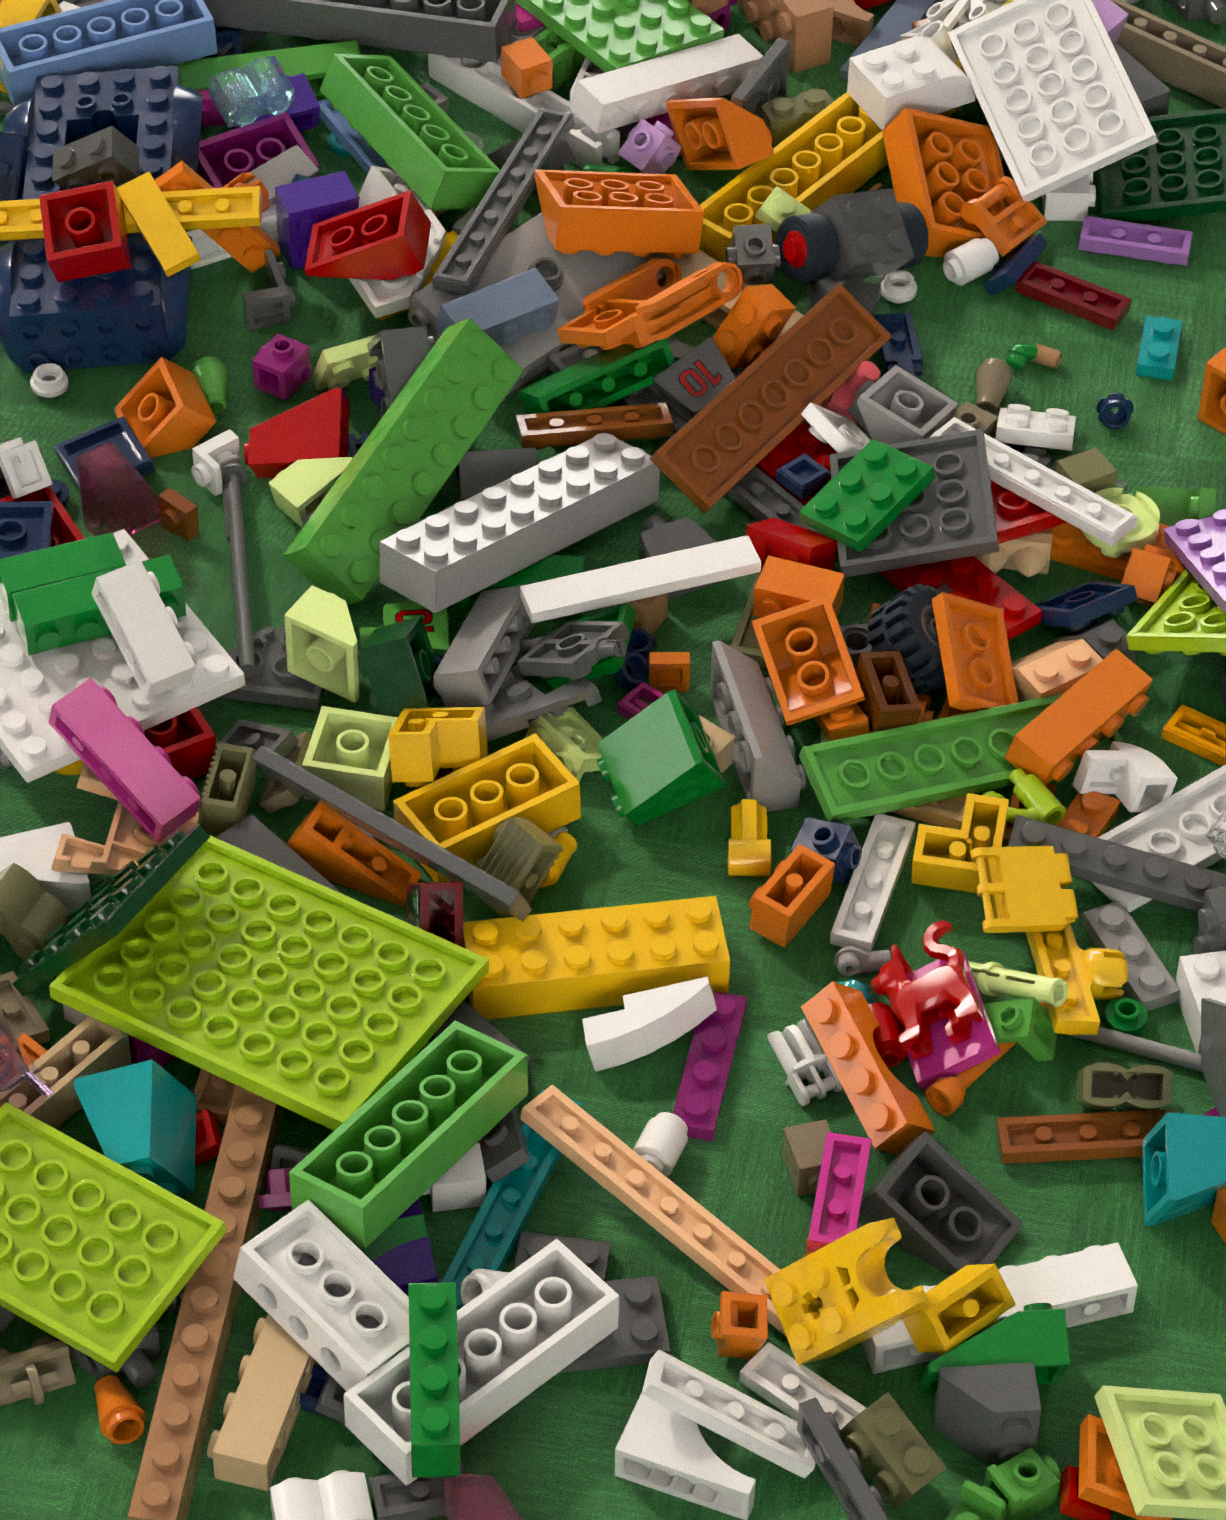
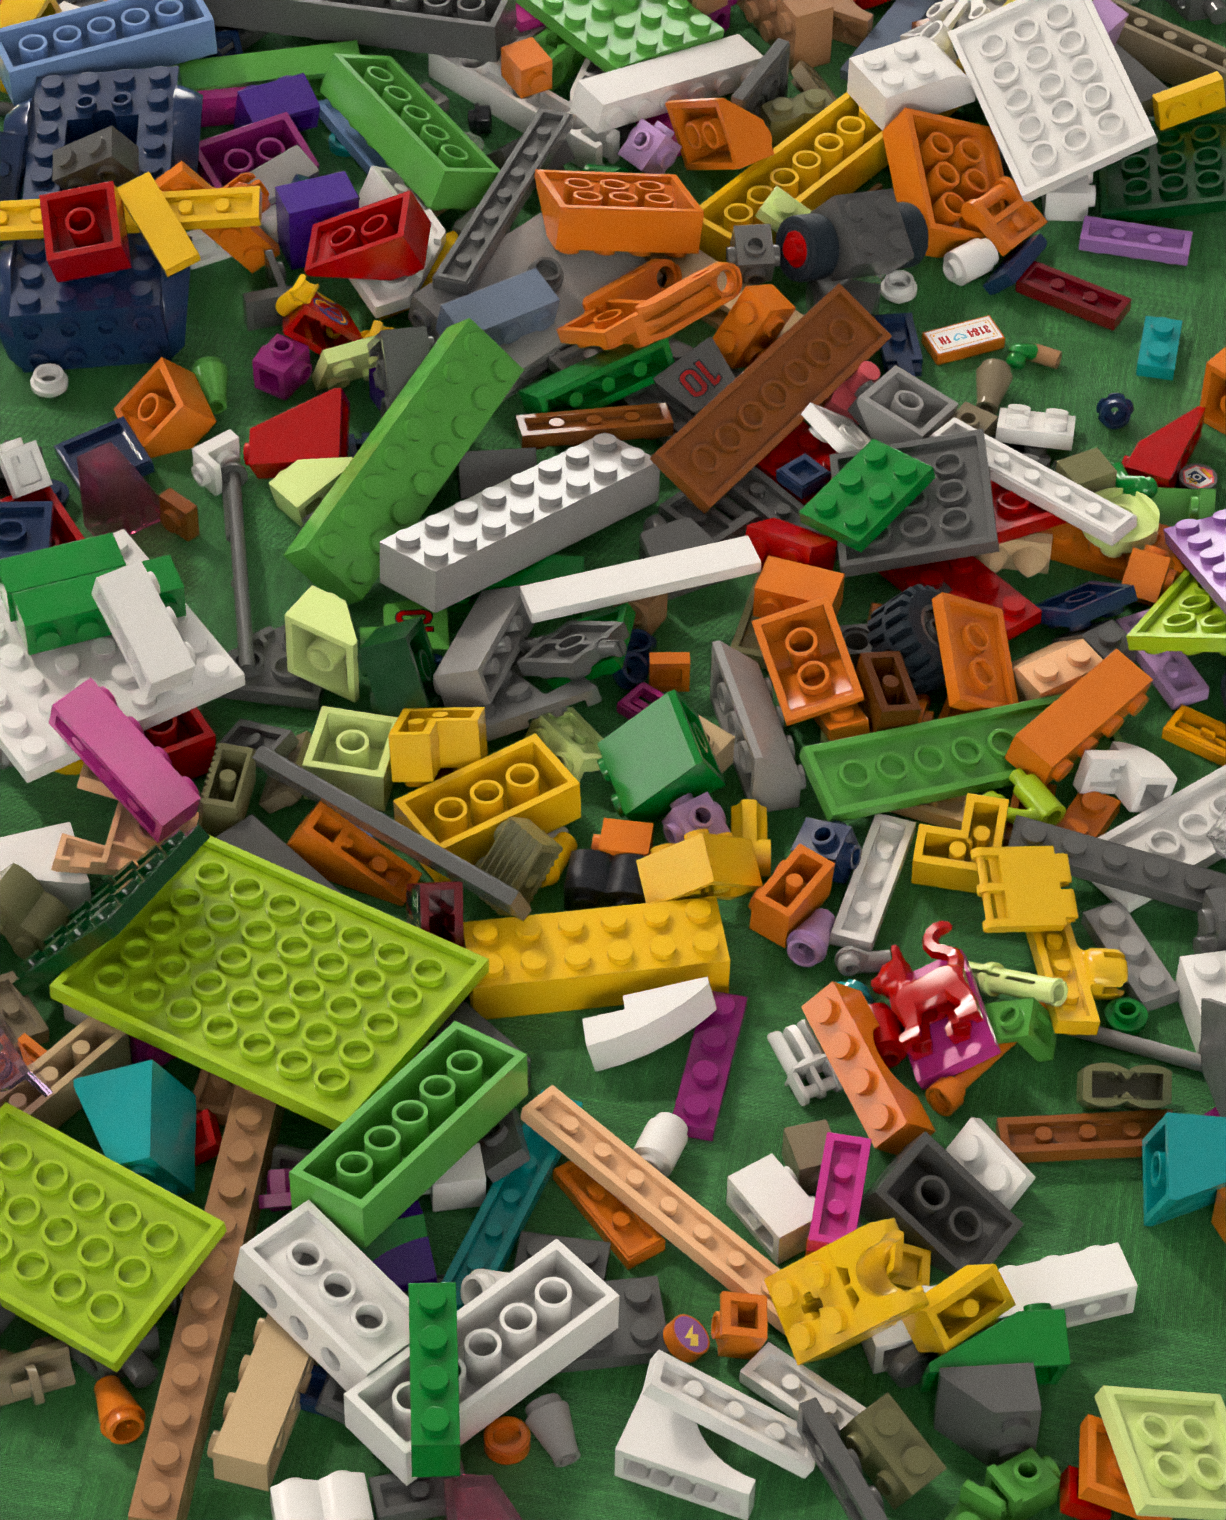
clear light blue brick [209,56,294,127] -> none
none -> red torso [276,274,394,355]
none -> black plate [468,102,492,138]
none -> orange tile [484,1416,531,1465]
none -> light grey cone [525,1393,581,1468]
none -> orange tile [553,1160,666,1270]
none -> black brick [564,849,646,911]
none -> orange brick [591,818,654,856]
none -> yellow brick [636,829,763,903]
none -> dark grey plate [658,491,762,542]
none -> lavender brick [662,792,730,844]
none -> tile [663,1314,710,1363]
none -> white brick [726,1153,815,1265]
none -> lavender cone [787,908,836,967]
none -> dark tan plate [791,60,838,101]
none -> yellow bracket [885,1231,931,1290]
none -> dark grey tile [887,1344,935,1388]
none -> tile [921,315,1005,366]
none -> white plate [946,1117,1036,1210]
none -> green arm [1112,462,1158,498]
none -> lavender plate [1116,609,1209,710]
none -> red slope [1121,406,1206,488]
none -> yellow plate [1152,71,1226,130]
none -> tile [1178,464,1218,489]

